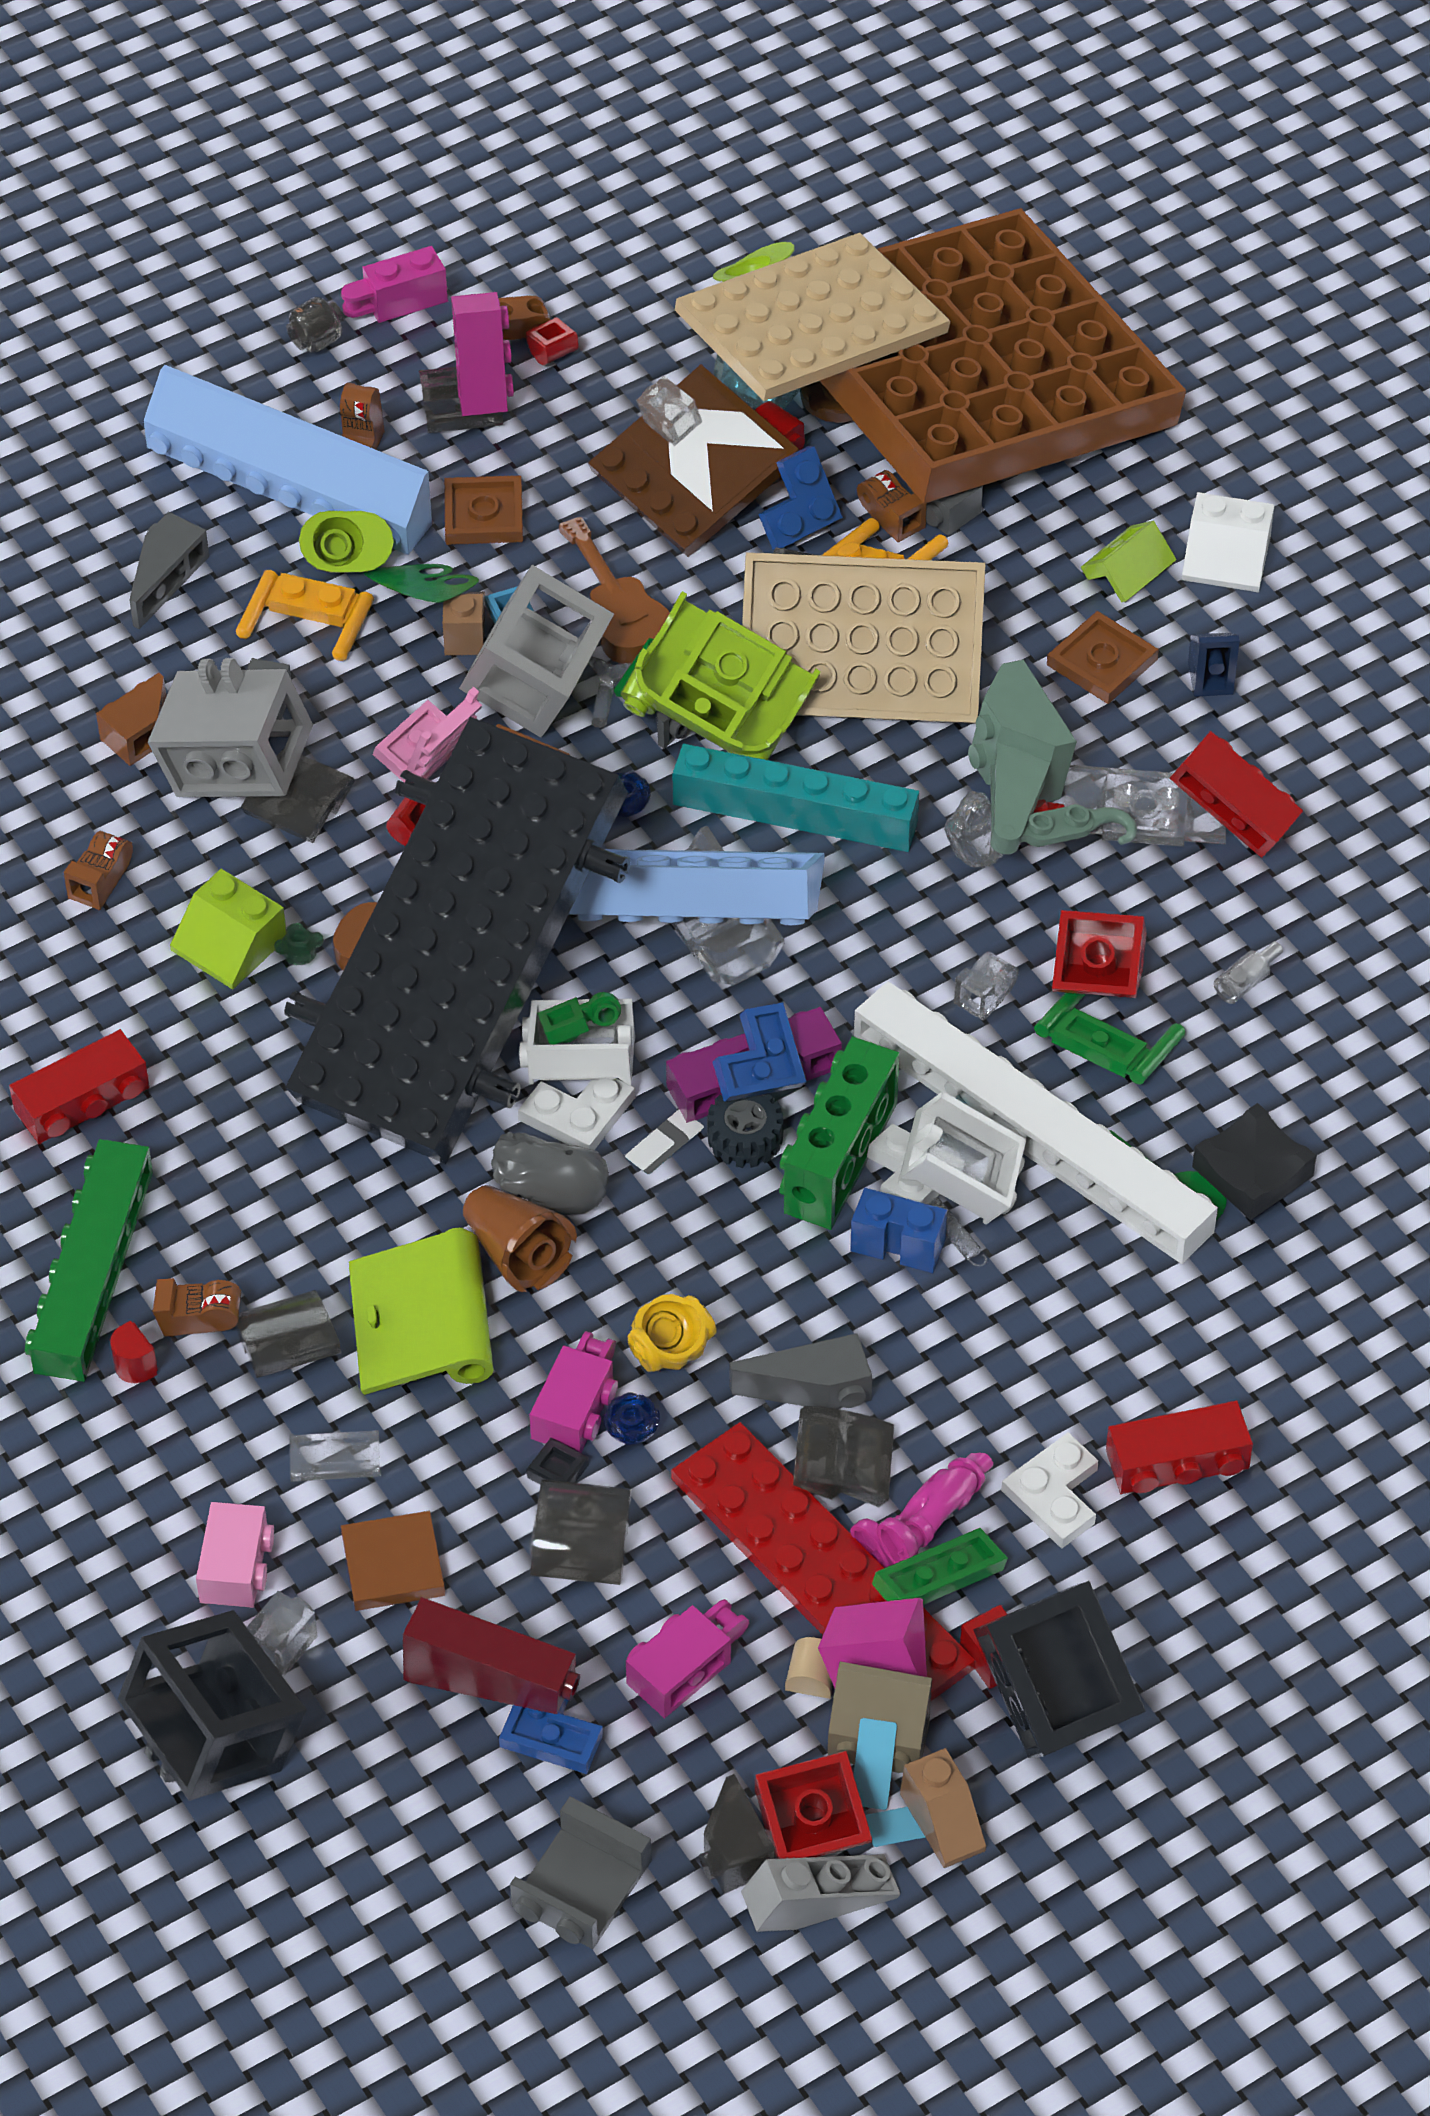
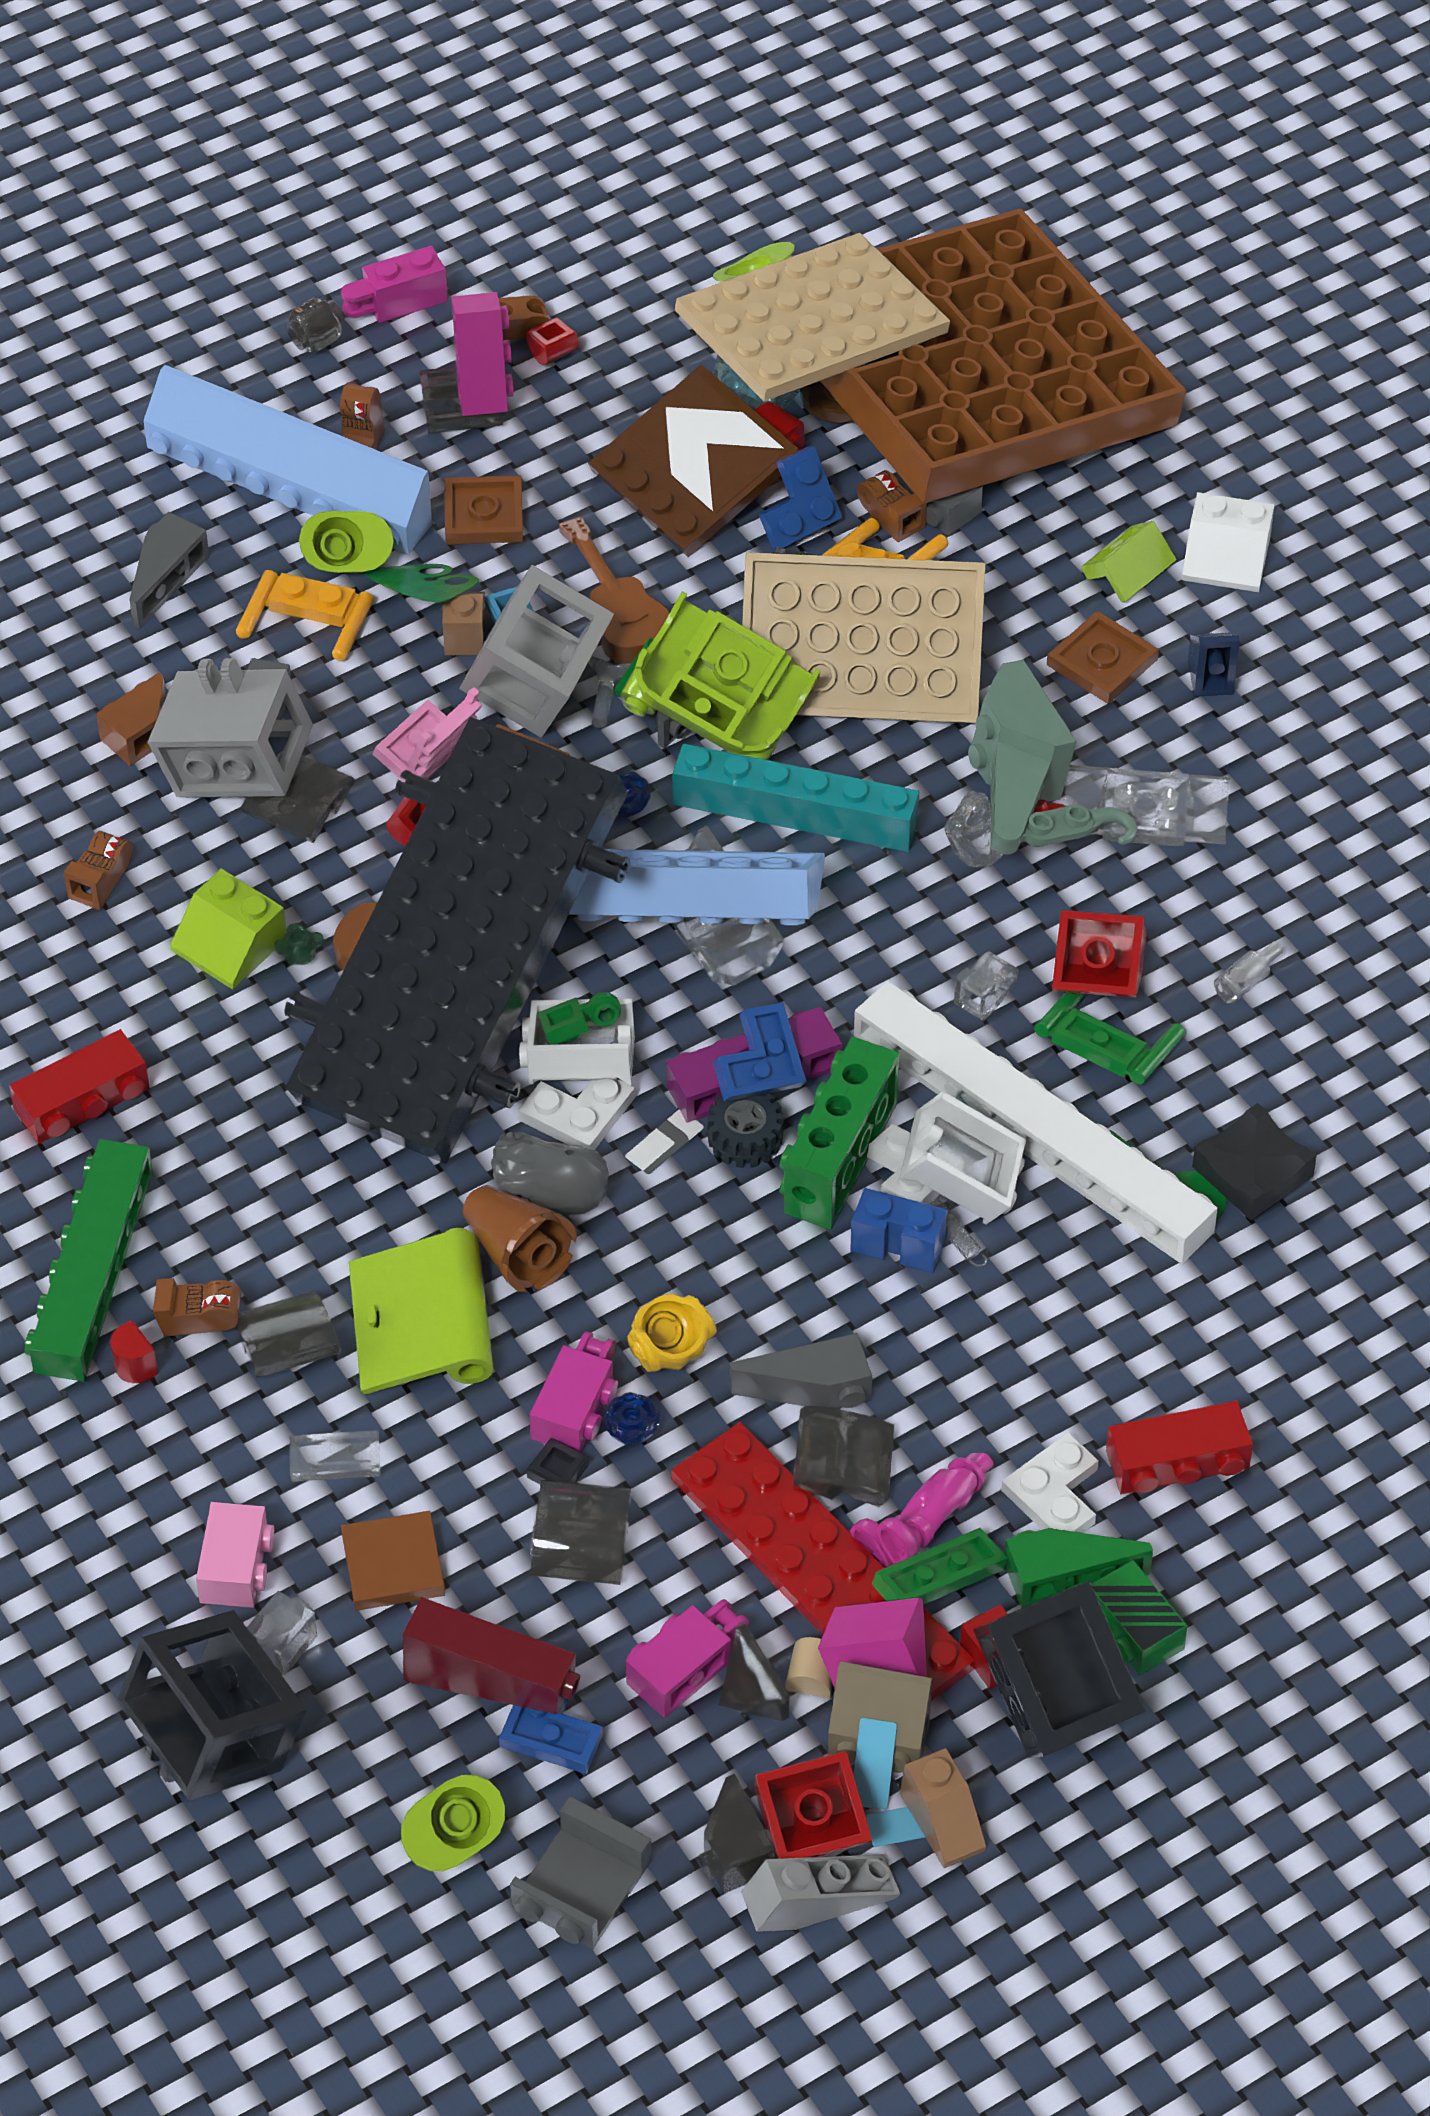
clear brick [636,376,702,447] -> none
red brick [1169,731,1303,858] -> none
none -> lime piece [401,1775,505,1871]
none -> clear smoke slope [719,1624,790,1721]
none -> green slope [1005,1528,1153,1608]
none -> green brick [1091,1560,1187,1676]

